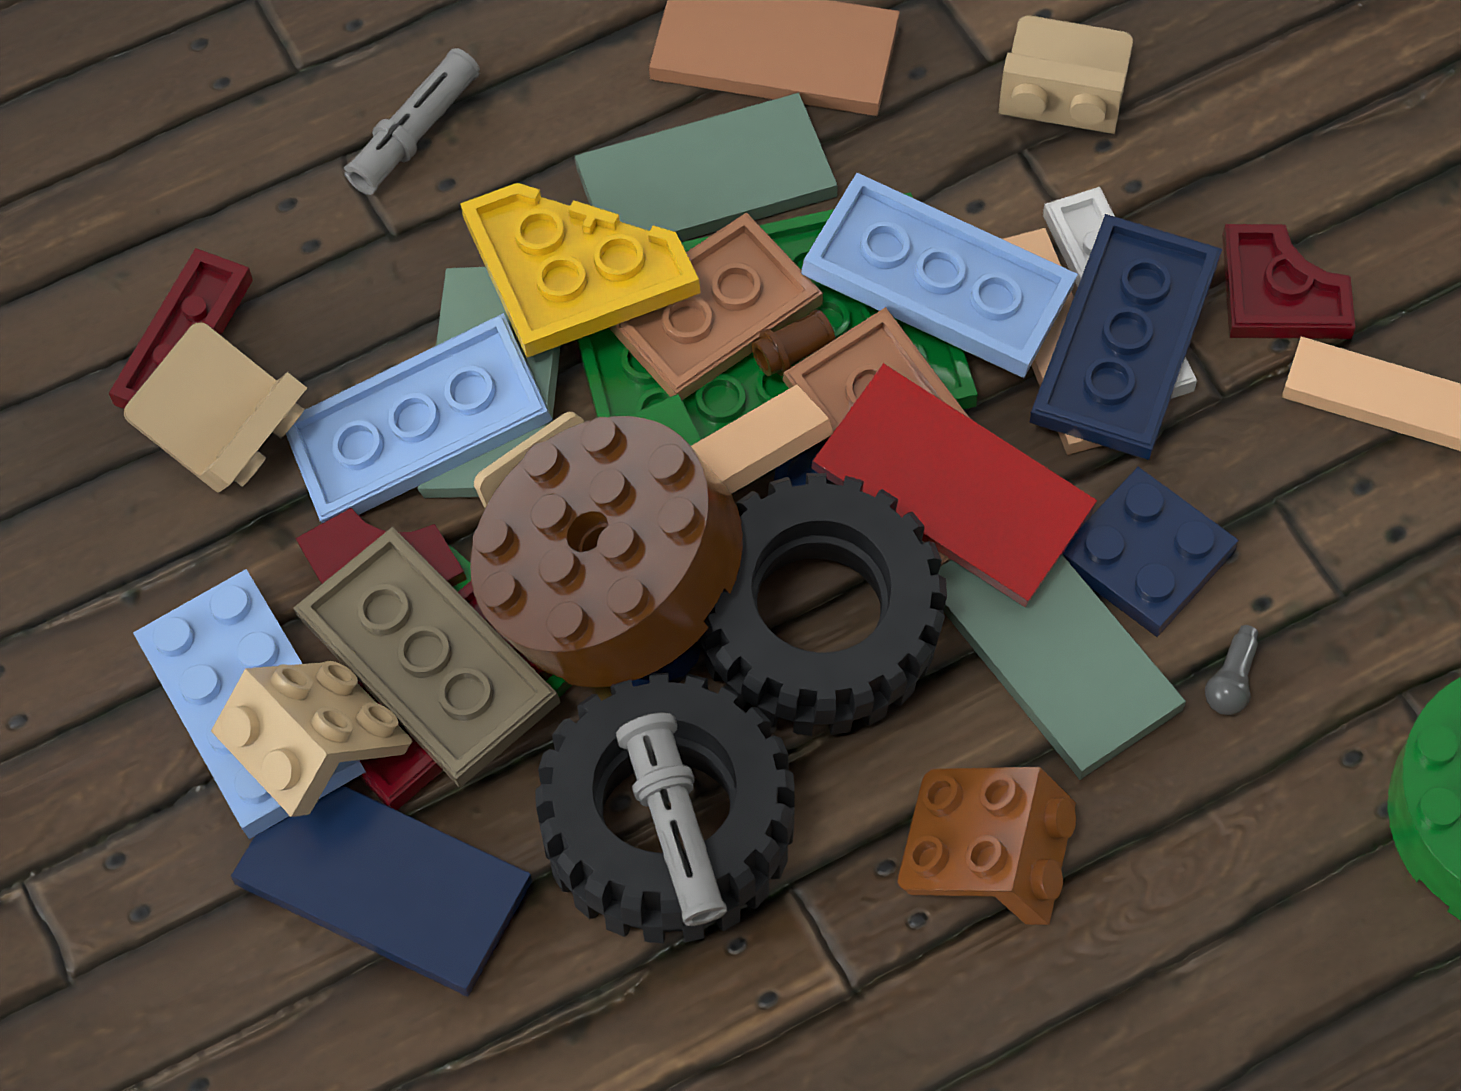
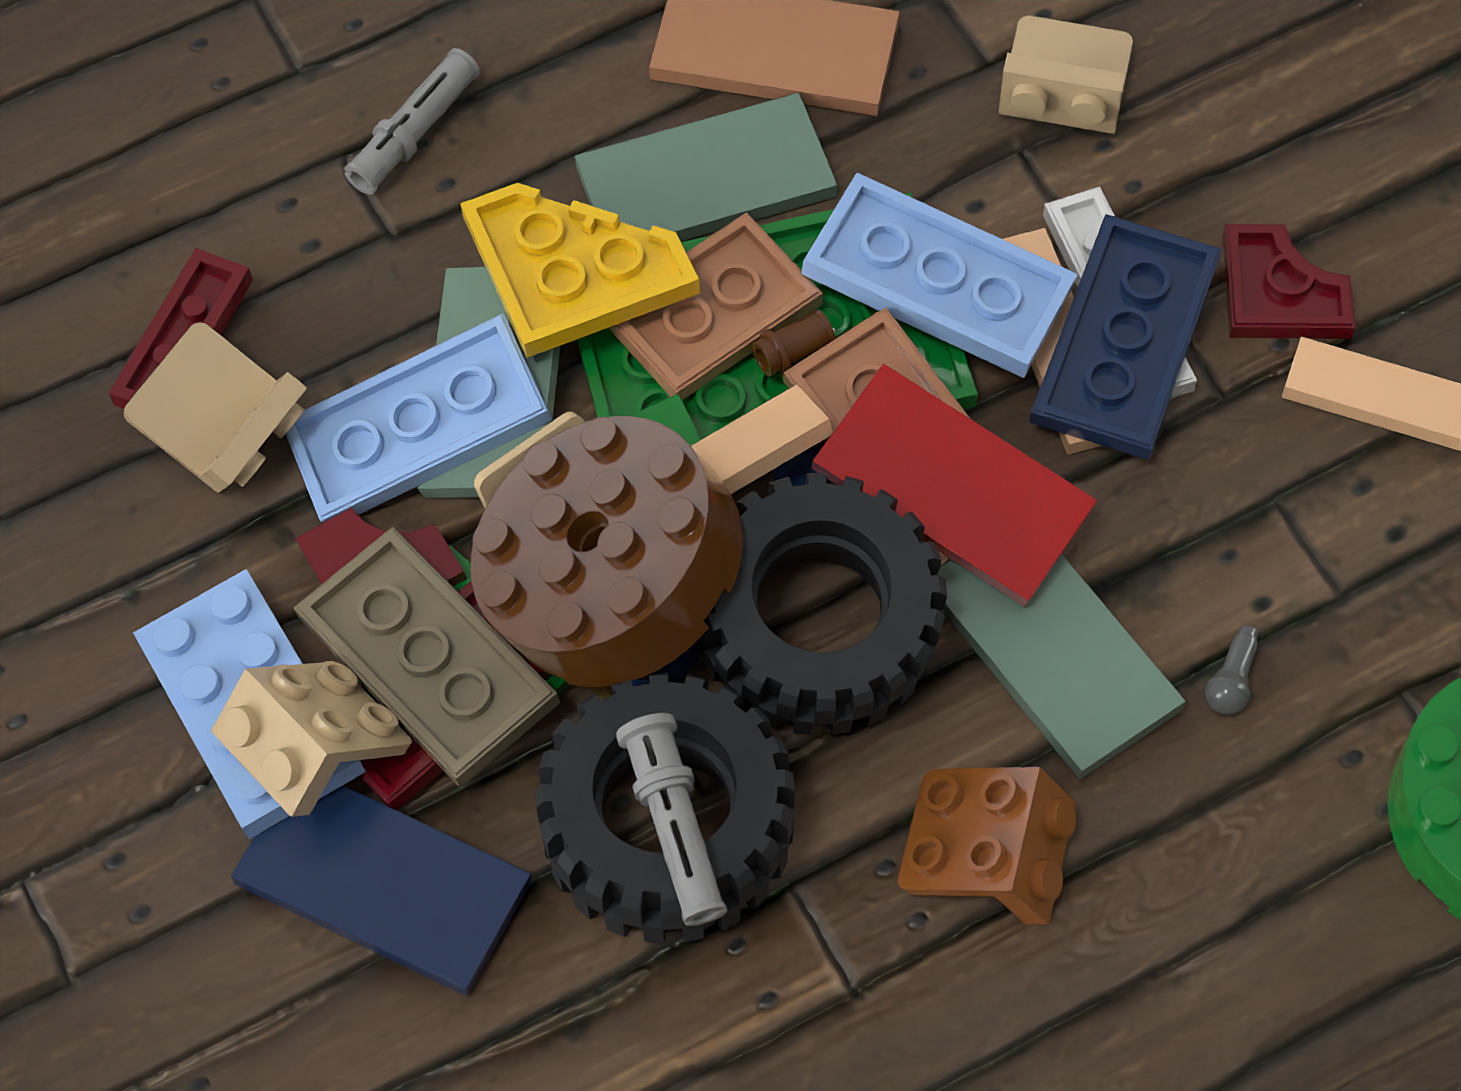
dark blue plate [1062,467,1239,637] -> none

